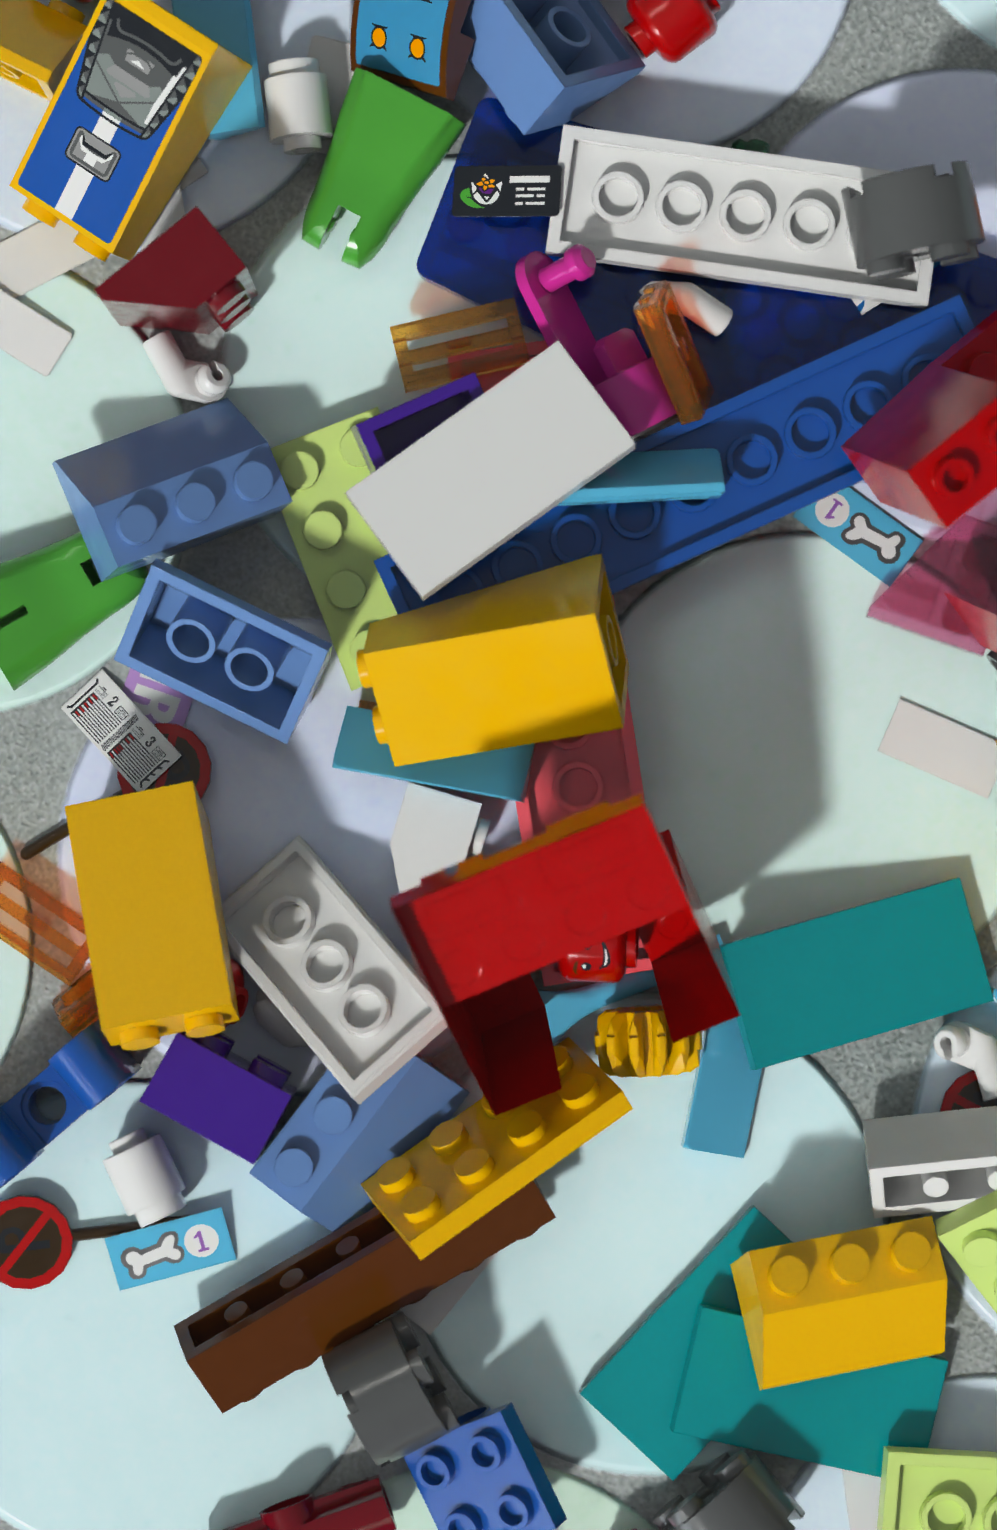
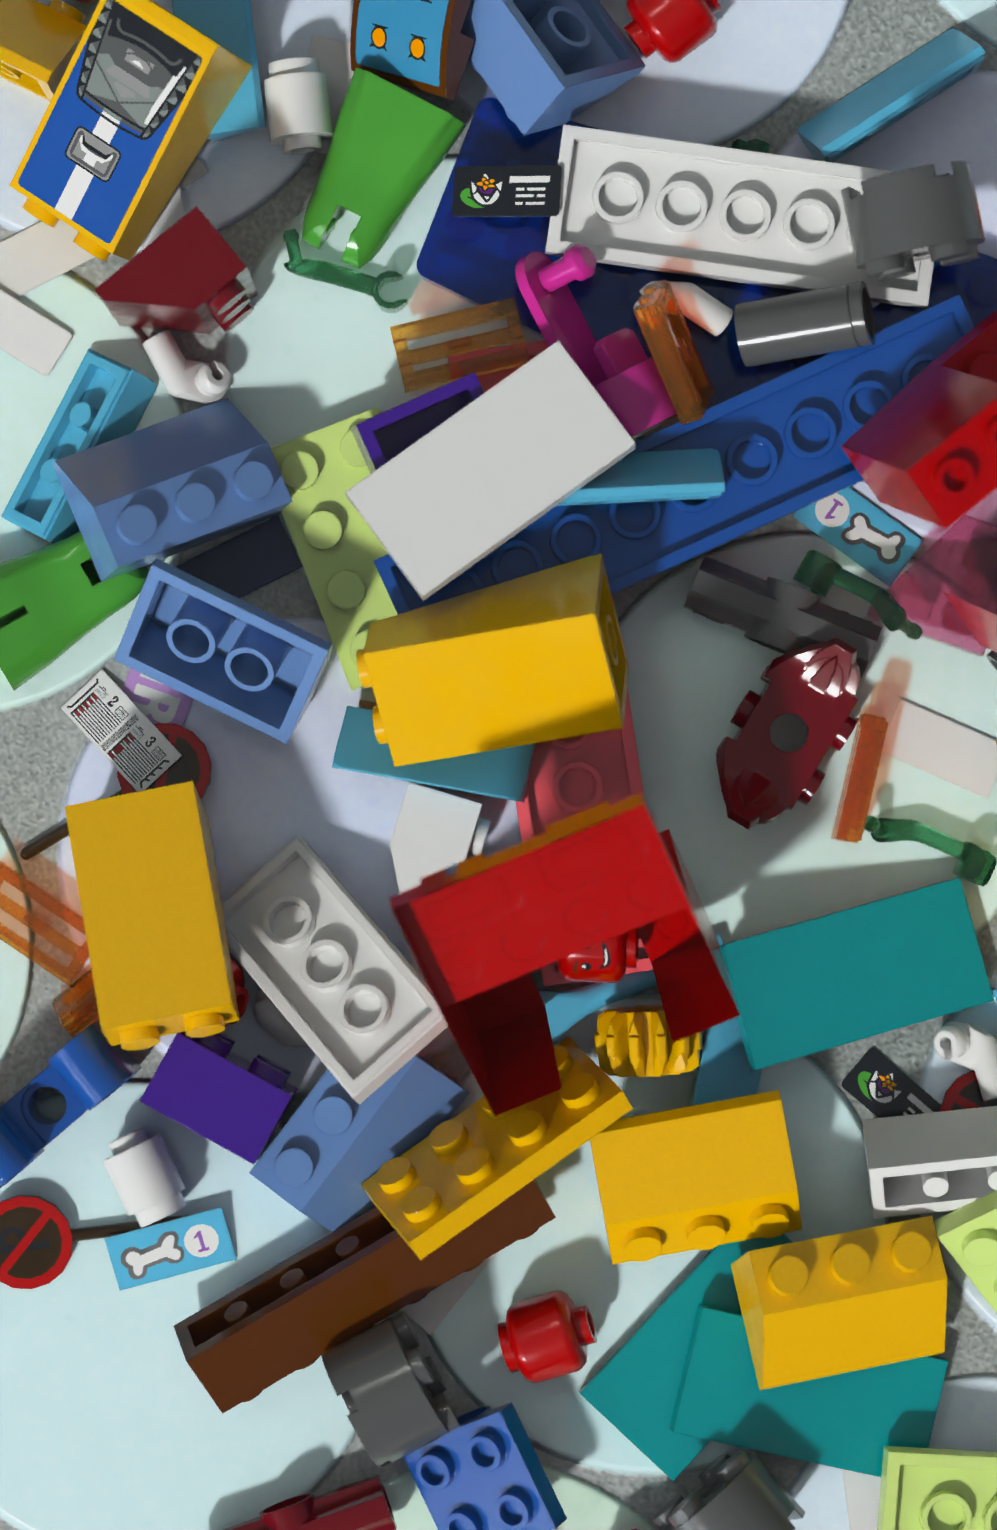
none -> medium azure slope [1,349,157,544]
none -> dark blue sticker [176,515,303,598]
none -> clear green piece [283,229,408,313]
none -> red head [498,1290,597,1383]
none -> yellow slope [590,1090,802,1265]
none -> dark grey piece [683,556,882,679]
none -> dark red piece [716,637,860,830]
none -> dark grey pin [734,281,876,367]
none -> clear green piece [793,550,922,640]
none -> medium azure slope [797,29,986,163]
none -> clear orange tile [831,713,888,844]
none -> black sticker [842,1048,941,1118]
none -> clear green piece [863,816,997,887]

